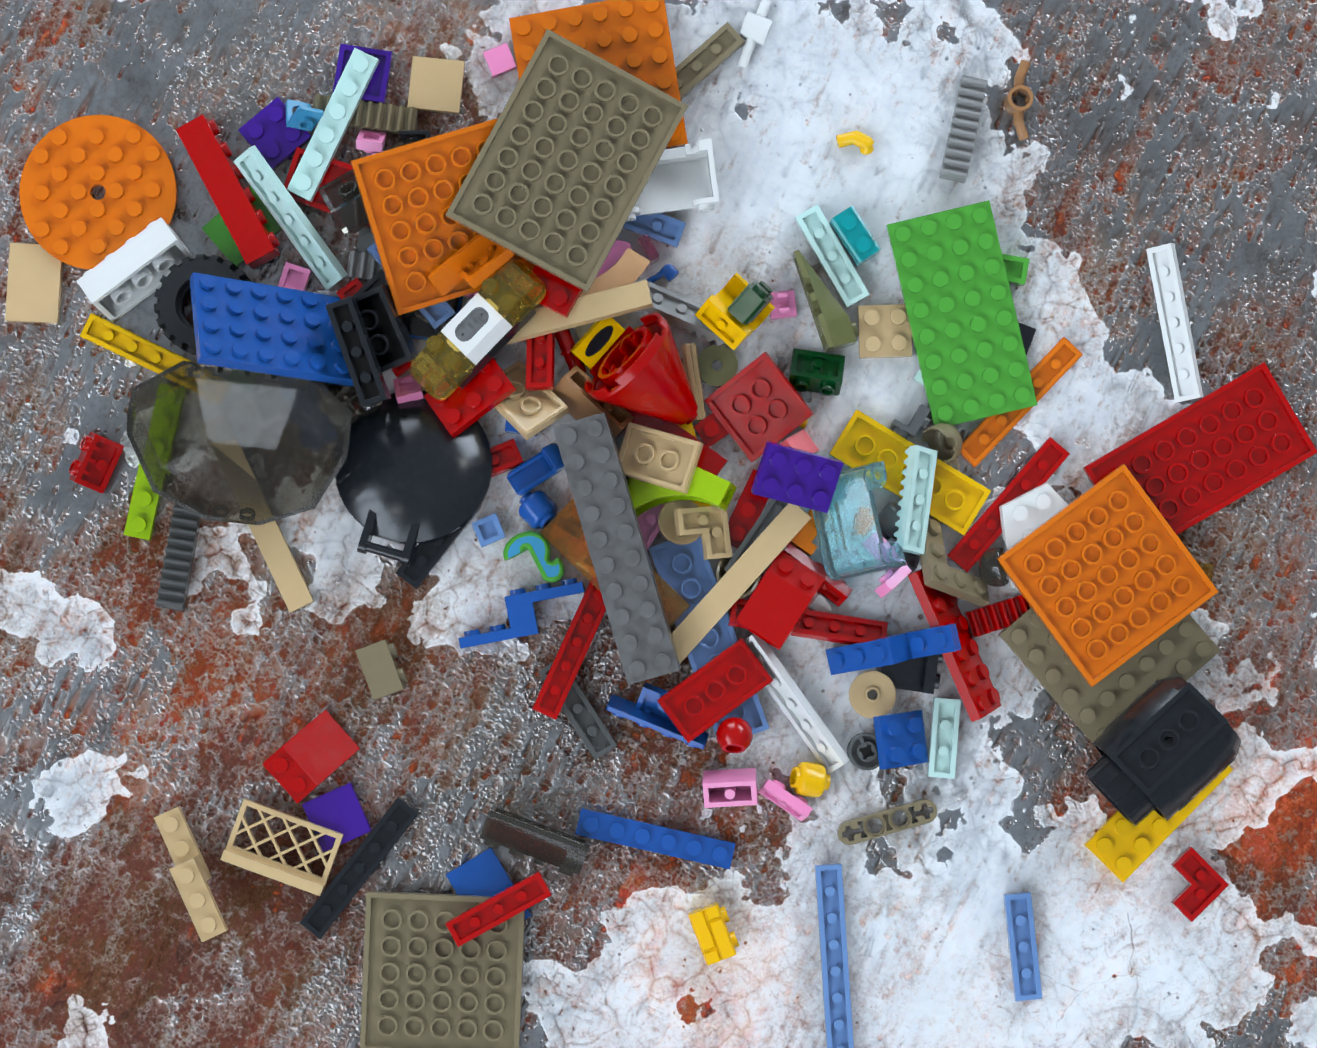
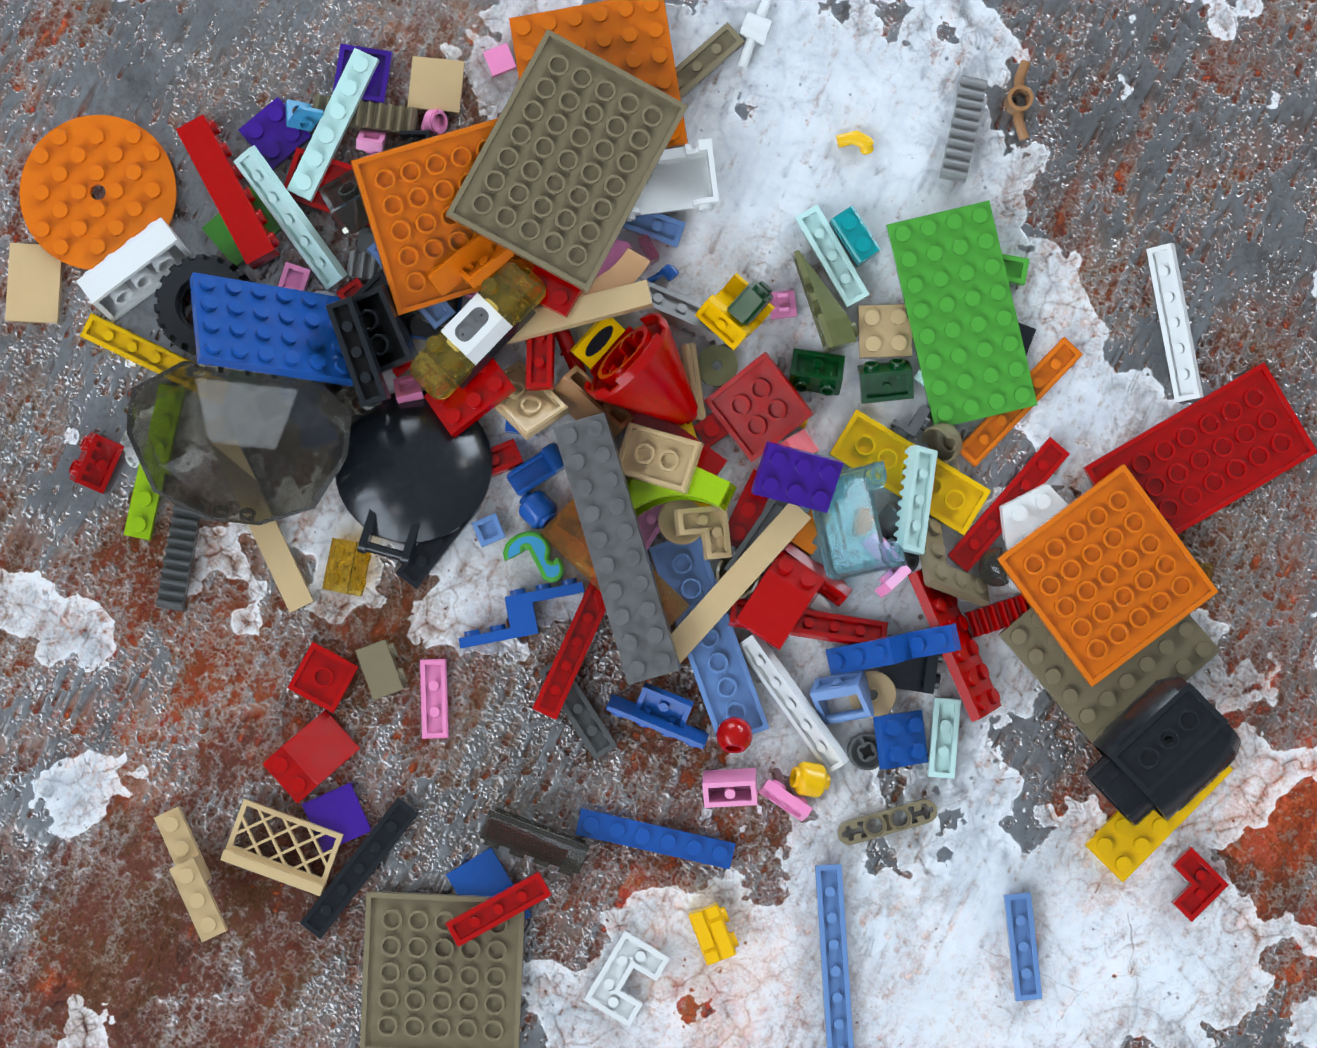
red tile [656,638,773,743] -> none
none -> red plate [287,642,360,713]
none -> clear yellow bracket [322,538,371,597]
none -> bright pink tile [420,659,449,739]
none -> bright pink tile [421,109,448,135]
none -> white plate [584,930,670,1027]
none -> medium blue tile [810,670,874,725]
none -> dark green bracket [857,358,914,404]

